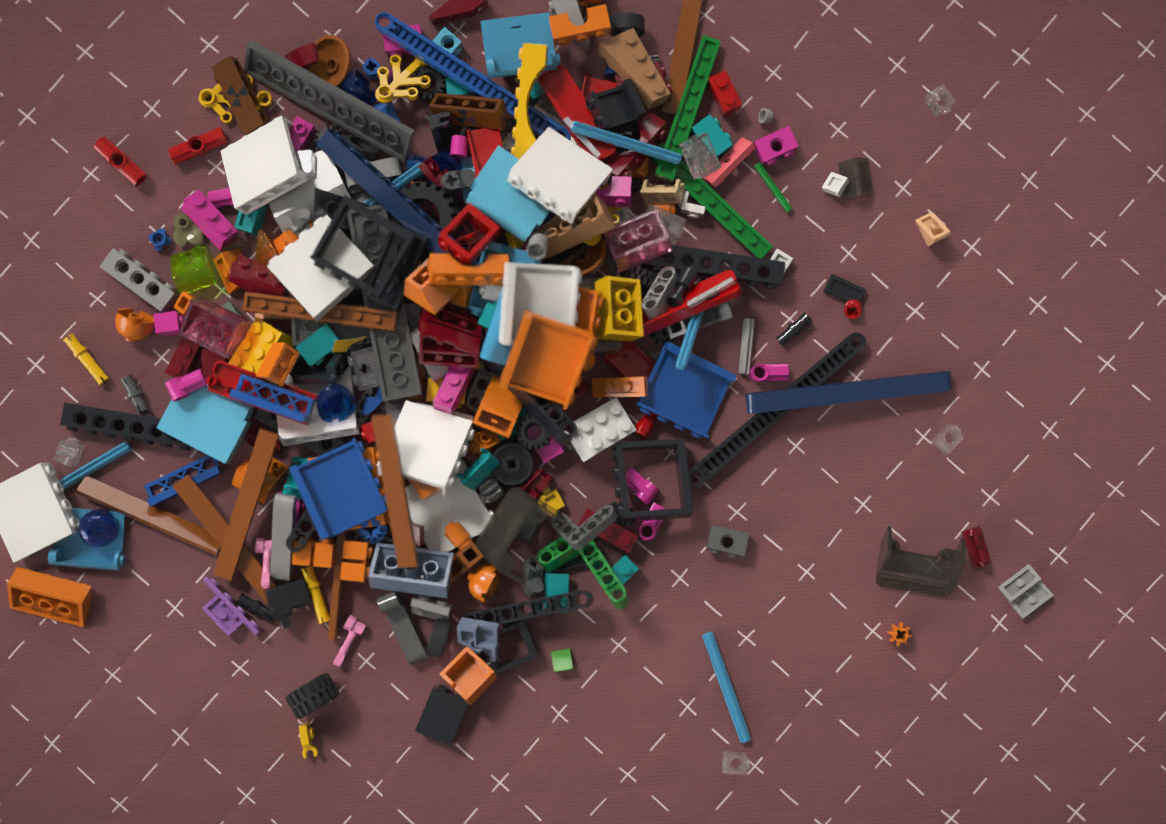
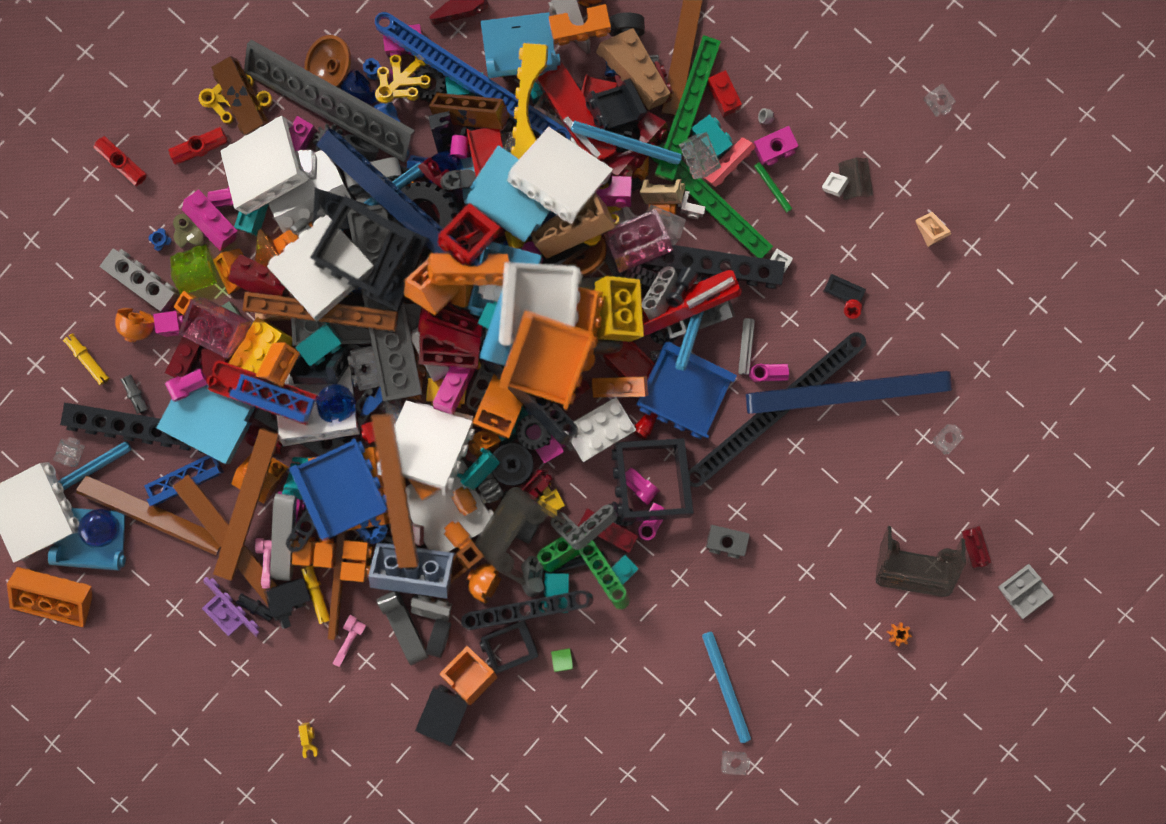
dark red slope [284,43,319,68] -> none
black tyre [285,673,340,719] -> none
yellow sticker [332,335,367,352] -> none
medium azure brick [433,27,463,58] -> none
sand blue slope [457,617,499,662] -> none
light grey wheel [527,233,549,260] -> none
black pin [776,312,812,346] -> none
none -> orange brick [451,486,478,516]

